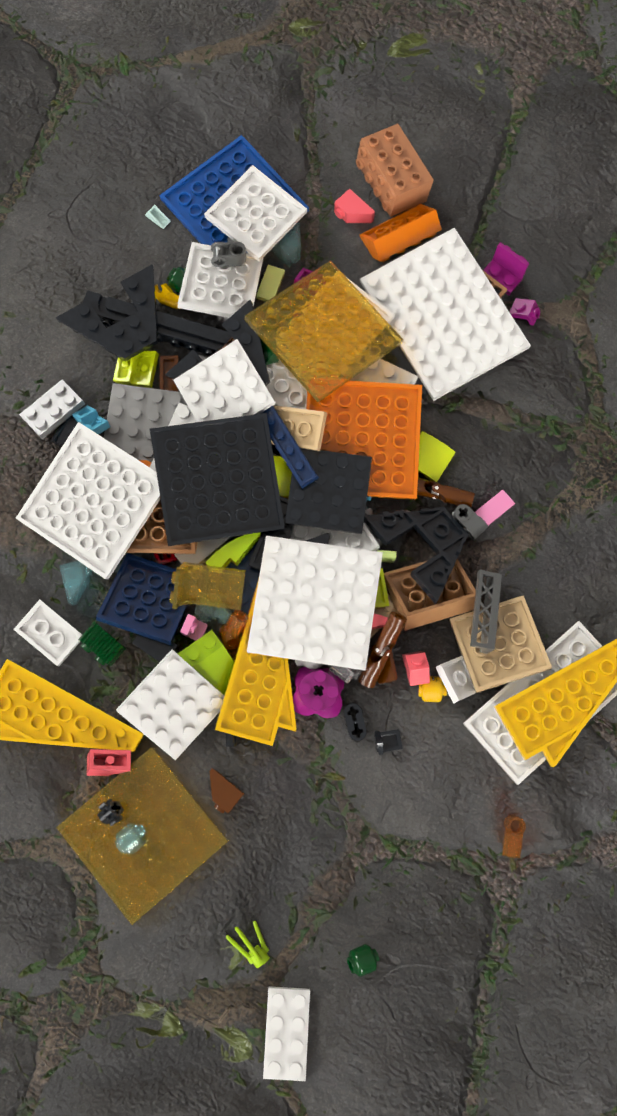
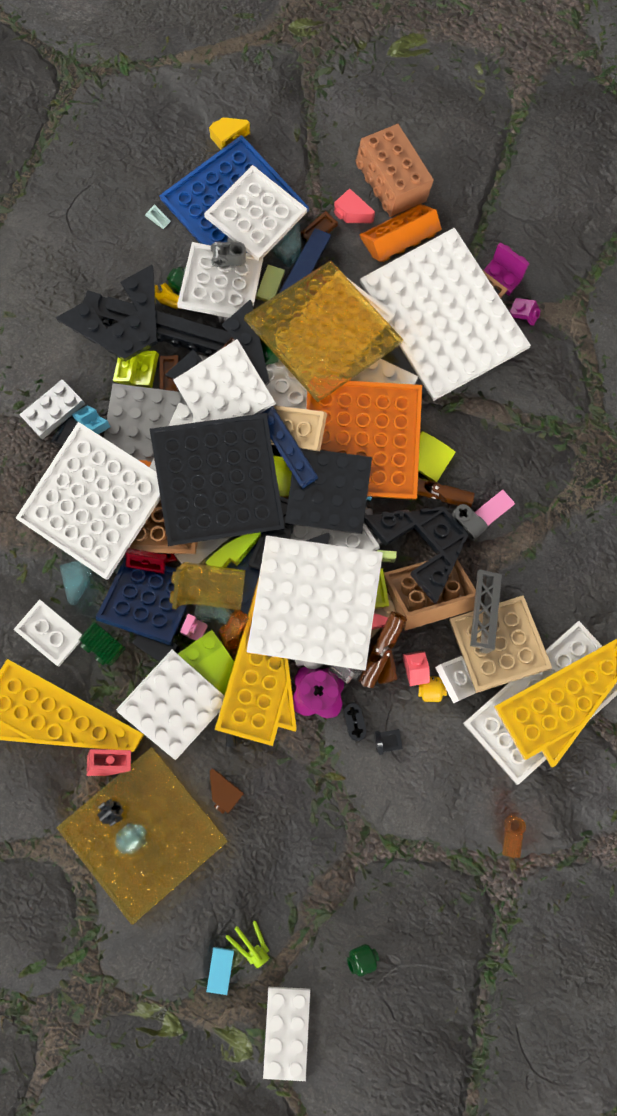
none -> dark red tile [126,548,166,573]
none -> medium azure tile [206,947,234,995]
none -> yellow slope [209,117,250,150]
none -> dark blue tile [270,228,331,319]
none -> reddish brown tile [300,211,338,242]

